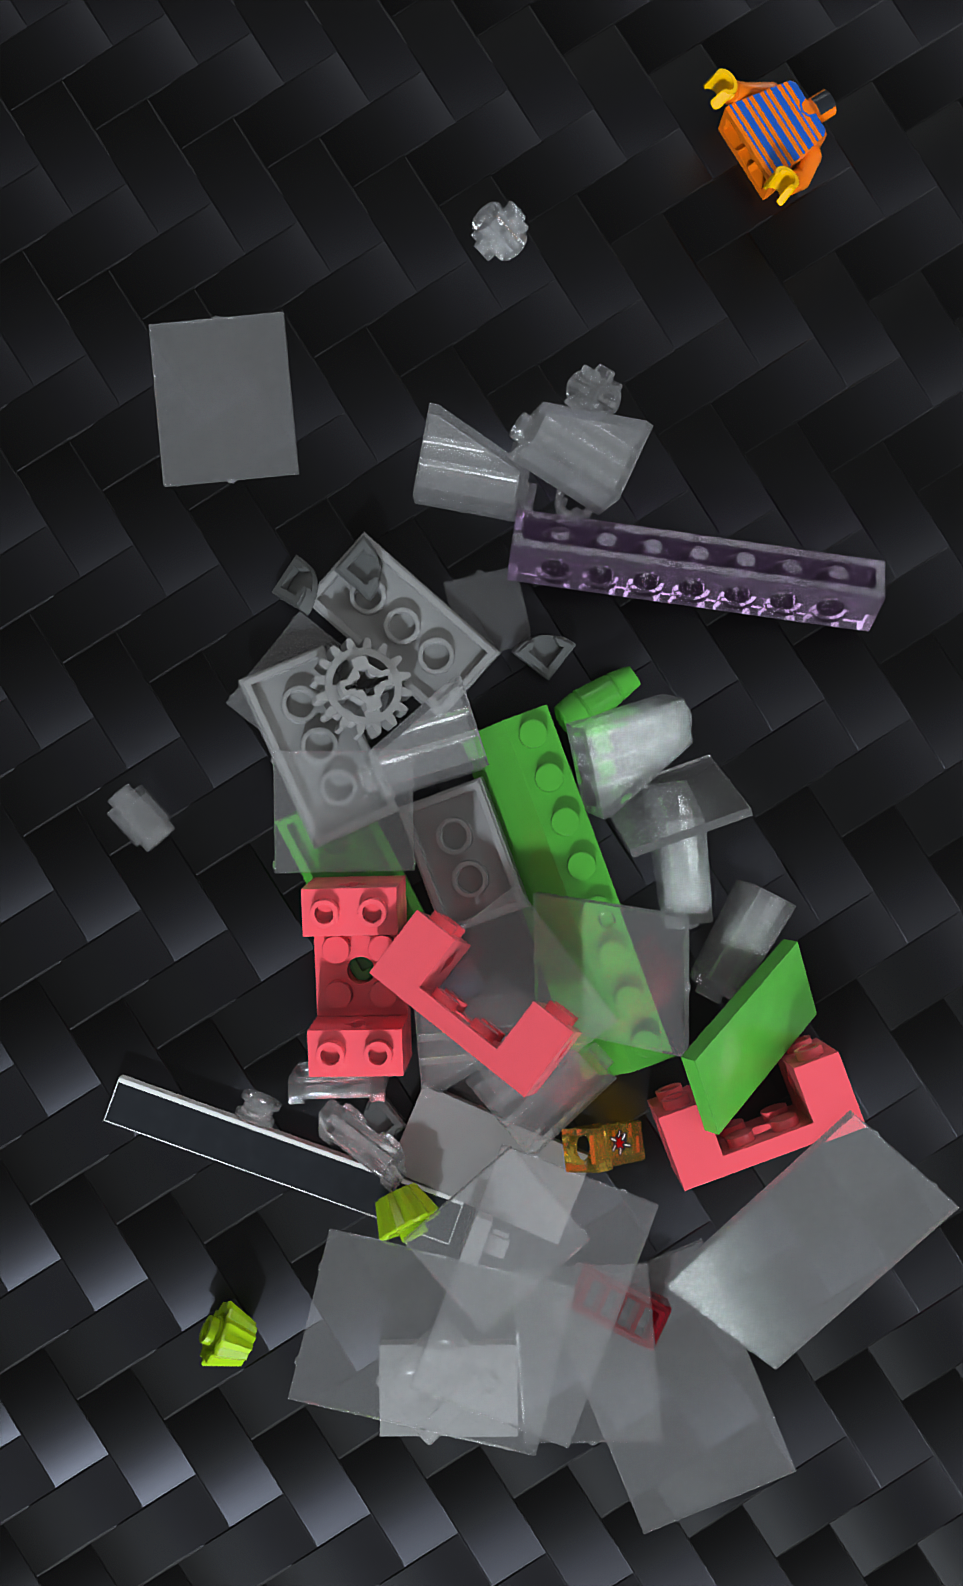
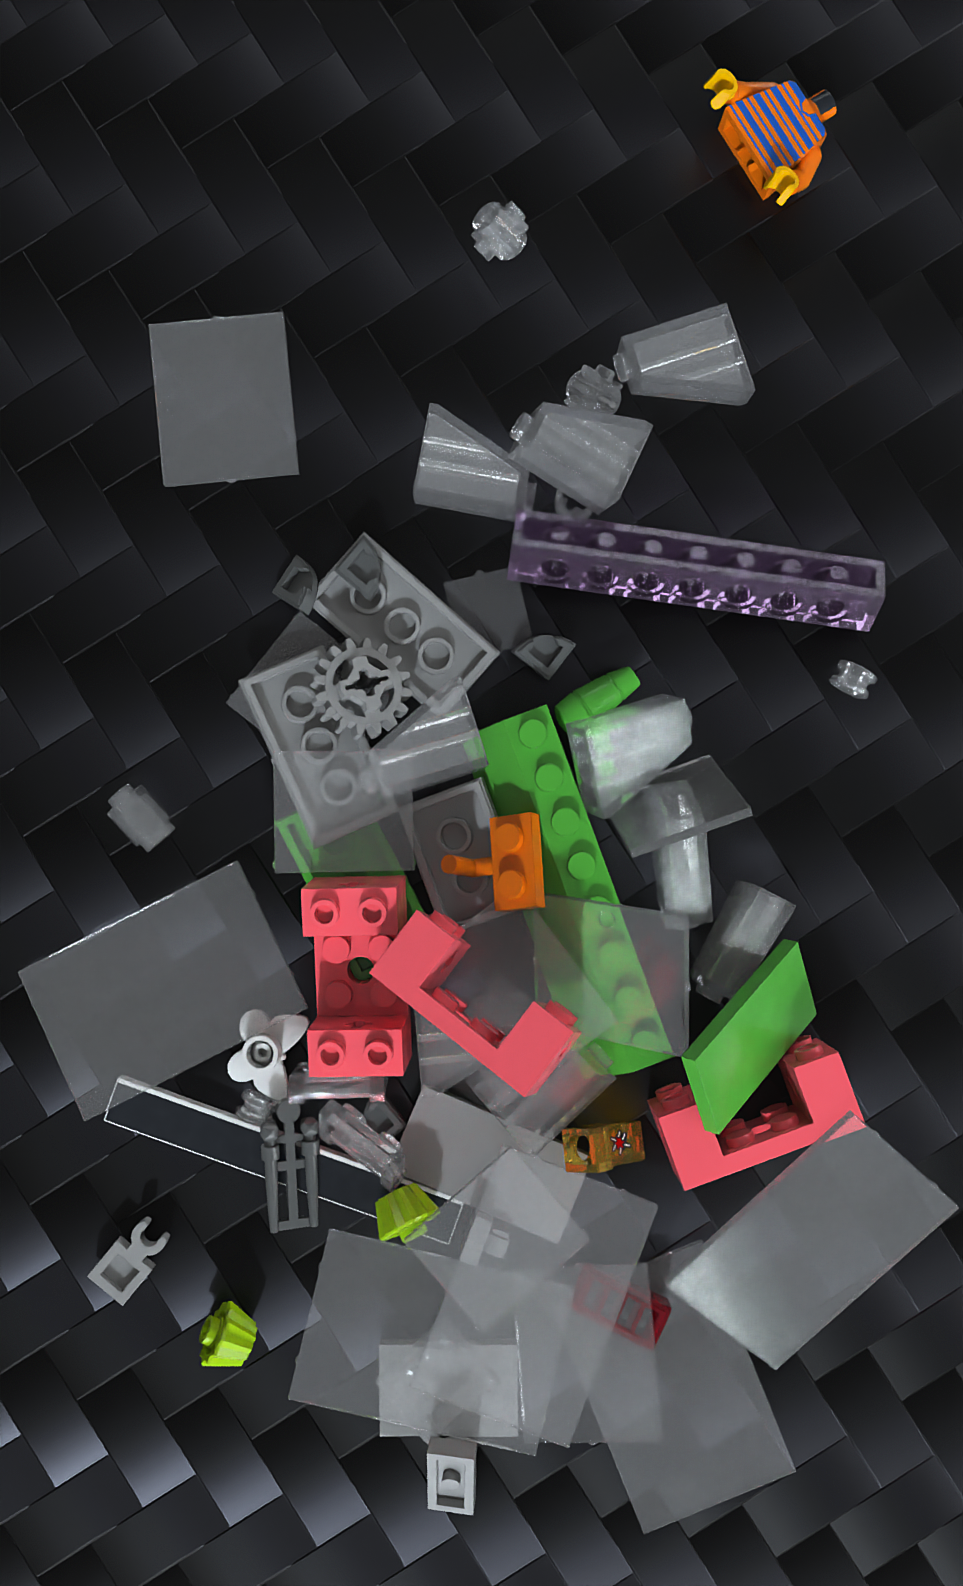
none -> clear piece [18,861,308,1121]
none -> light grey plate [87,1216,170,1306]
none -> white animal [228,1008,310,1101]
none -> dark grey piece [260,1097,320,1233]
none -> light grey plate [427,1436,477,1515]
none -> orange plate [441,812,545,912]
none -> clear slope [613,303,755,406]
none -> clear bush [829,660,877,700]

